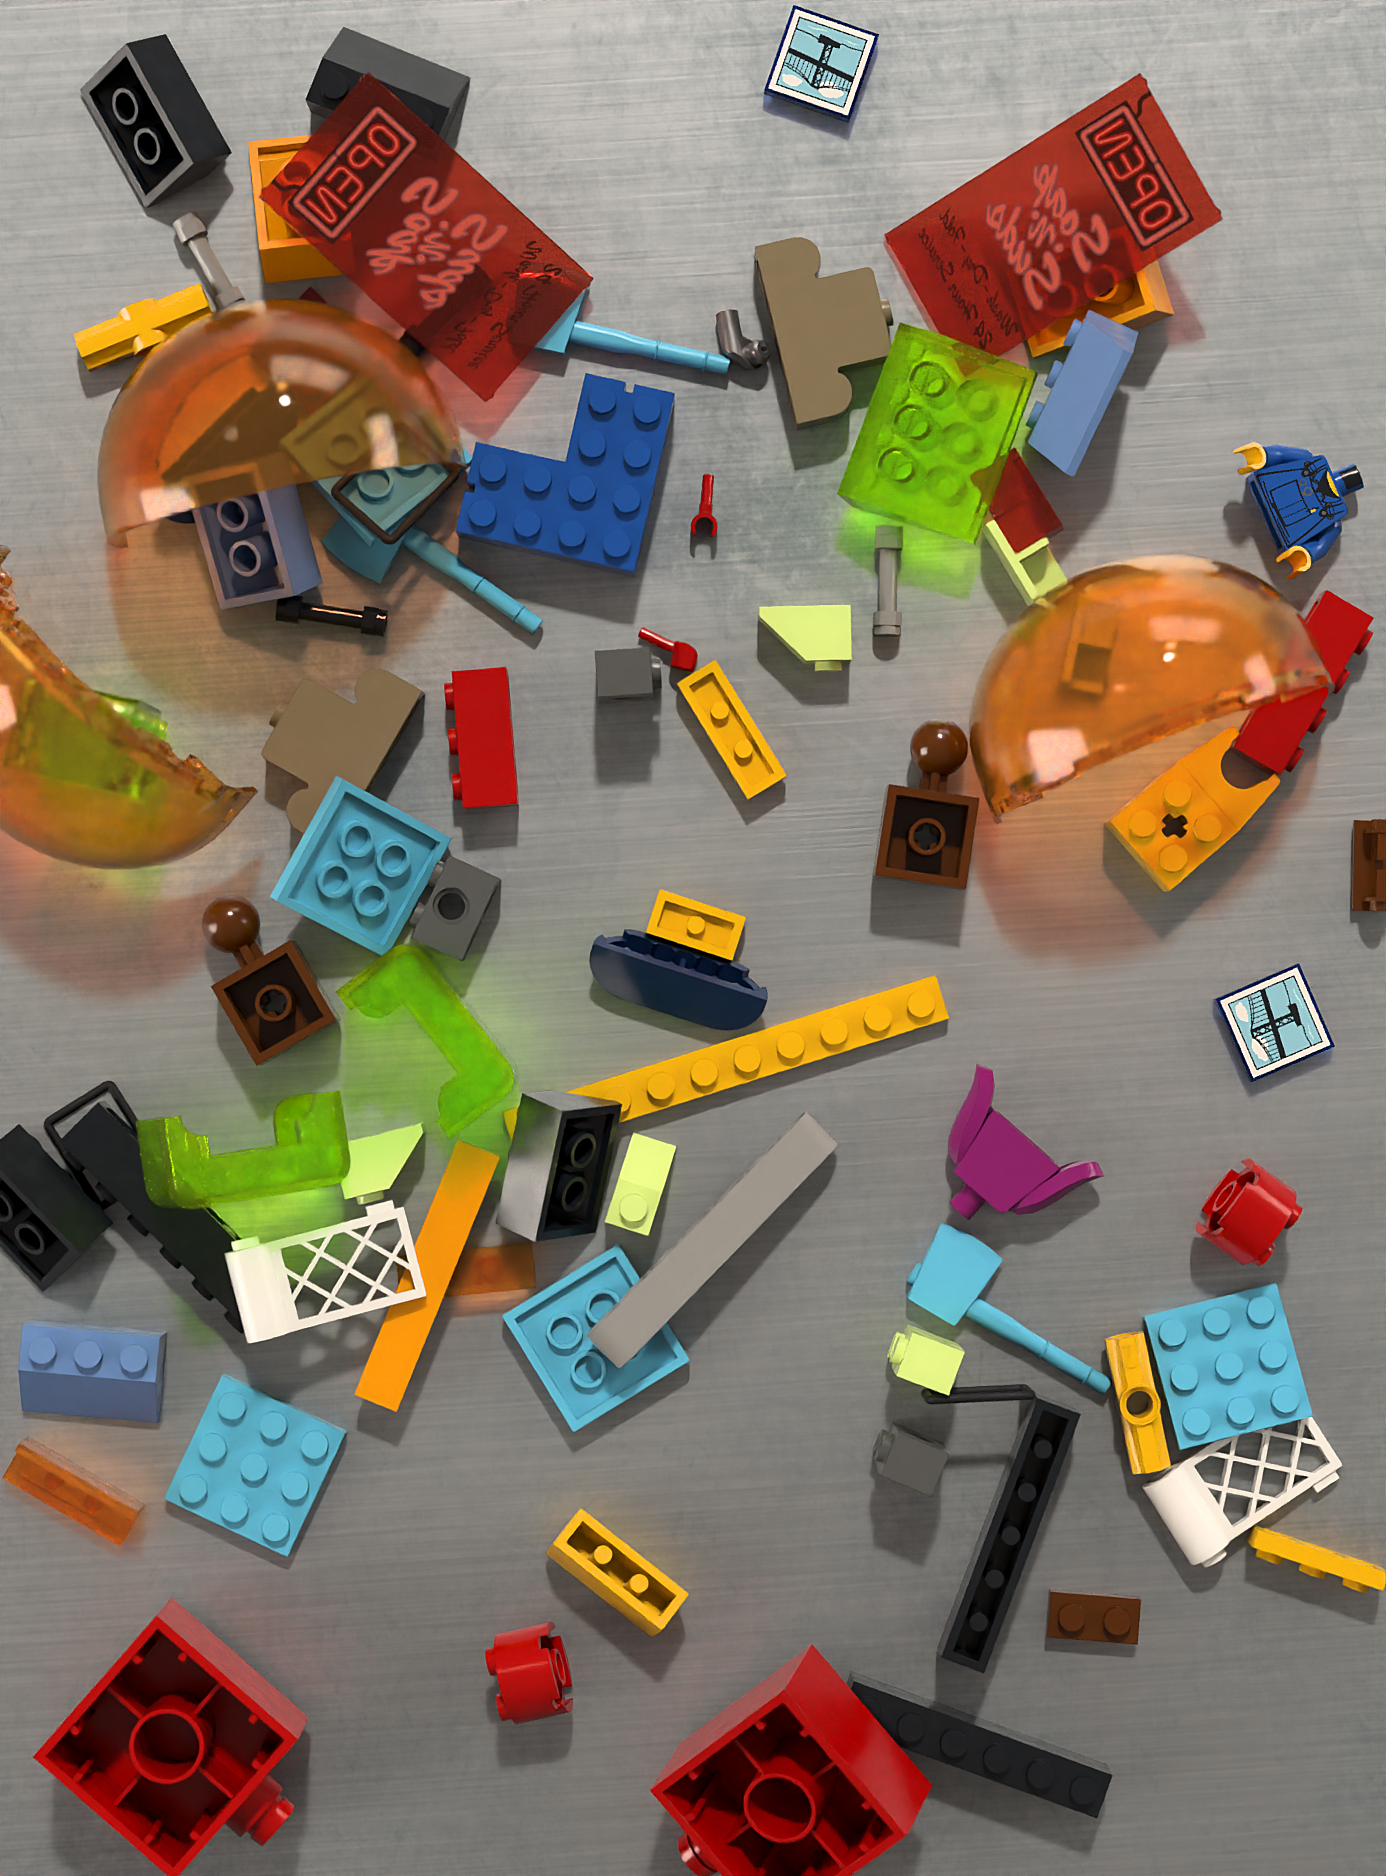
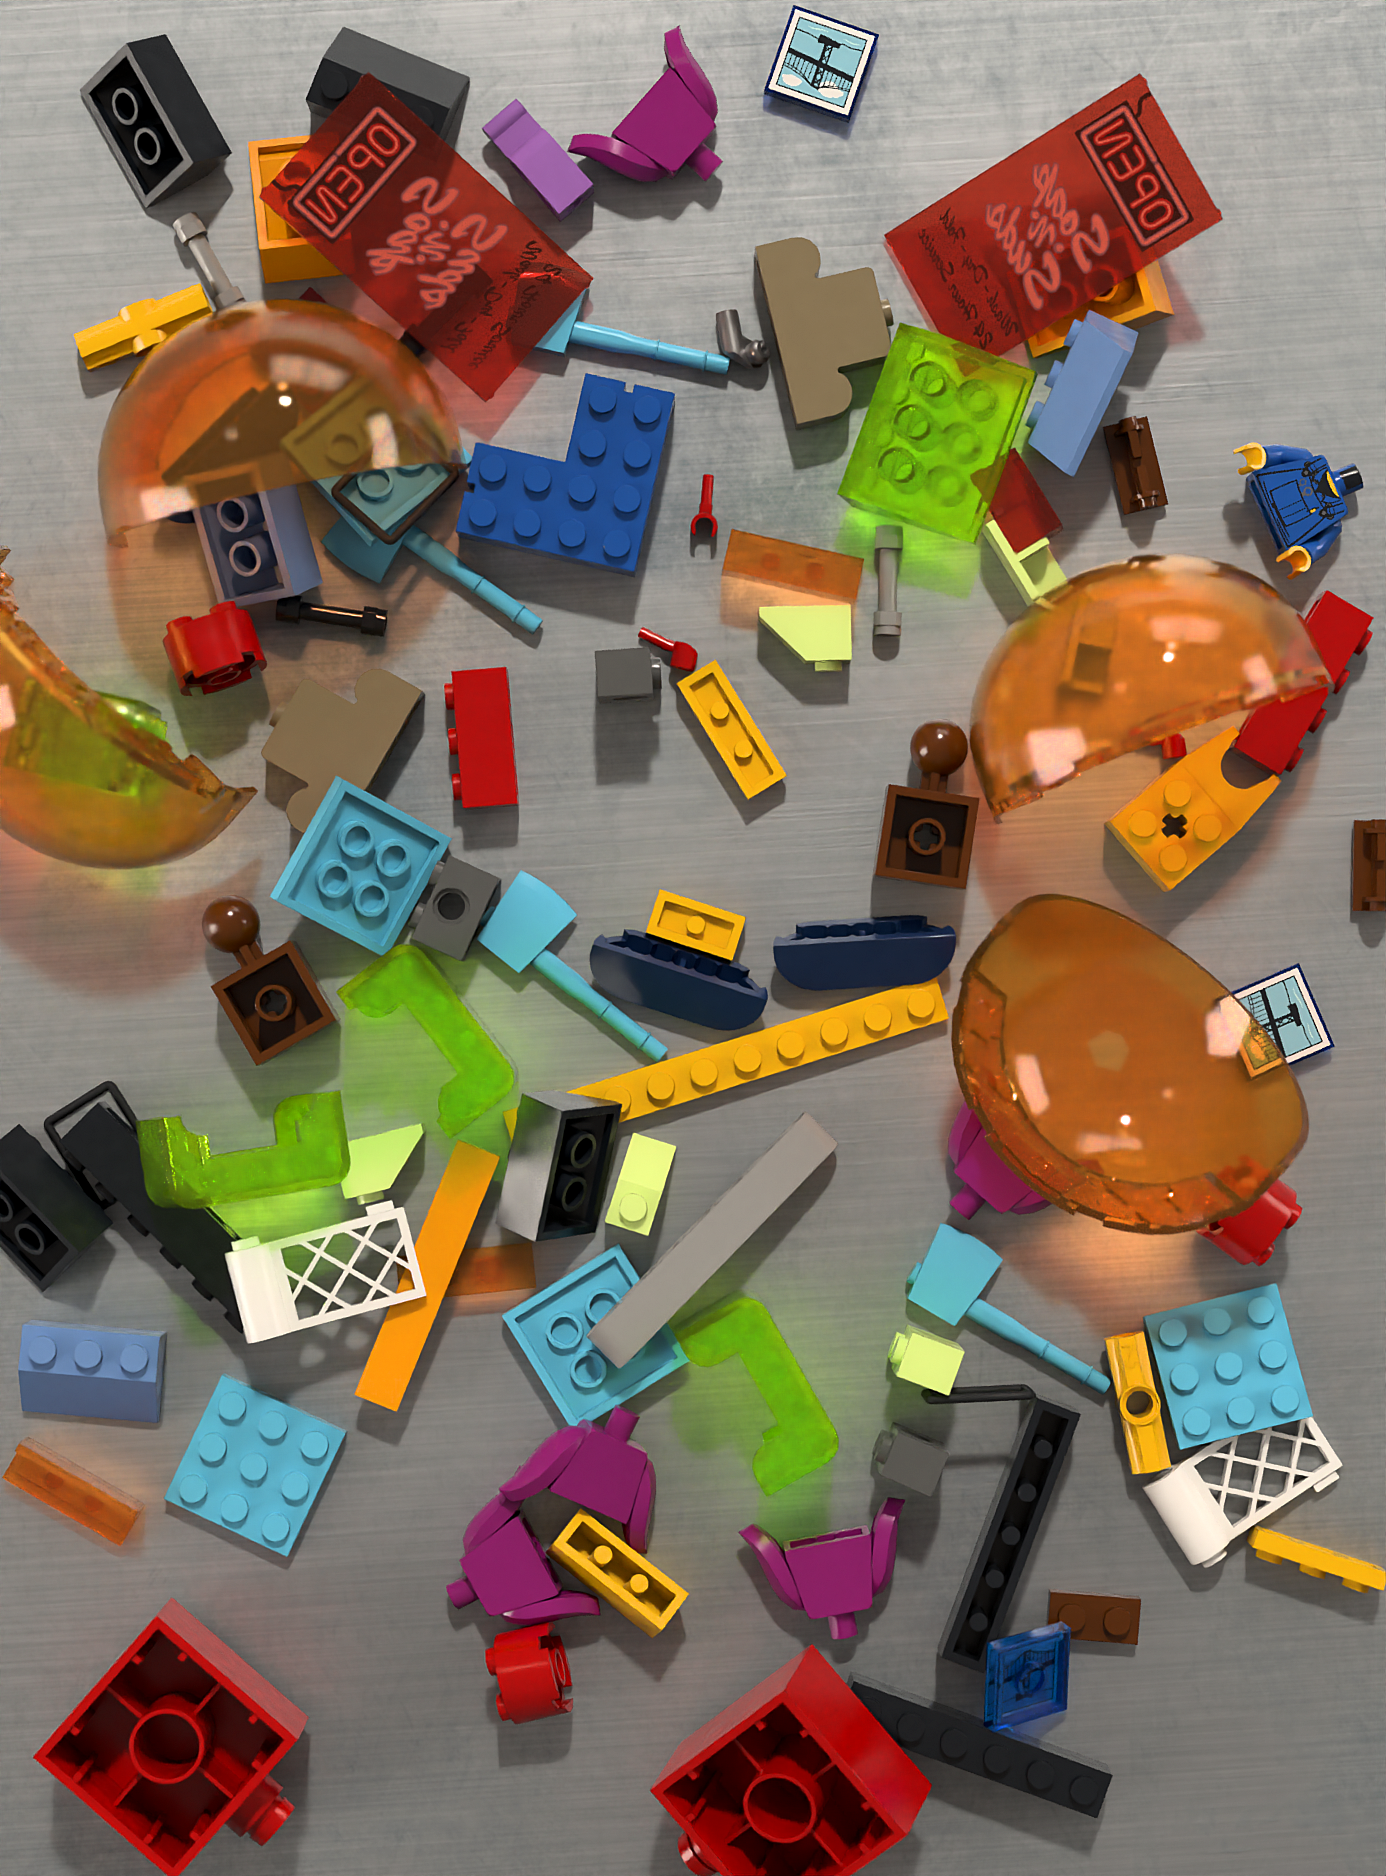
none -> red brick [162,601,267,696]
none -> magenta torso [446,1465,601,1625]
none -> medium azure piece [477,870,668,1063]
none -> medium lavender piece [482,99,594,222]
none -> magenta torso [498,1405,656,1554]
none -> magenta torso [567,25,723,182]
none -> clear neon green windscreen [674,1289,839,1497]
none -> clear orange panel [721,529,864,605]
none -> magenta torso [738,1497,905,1639]
none -> dark blue brick [773,915,956,991]
none -> clear orange windscreen [951,894,1309,1235]
none -> clear blue tile [984,1621,1071,1732]
none -> reddish brown hinge [1103,416,1168,515]
none -> red hand [1122,731,1187,759]

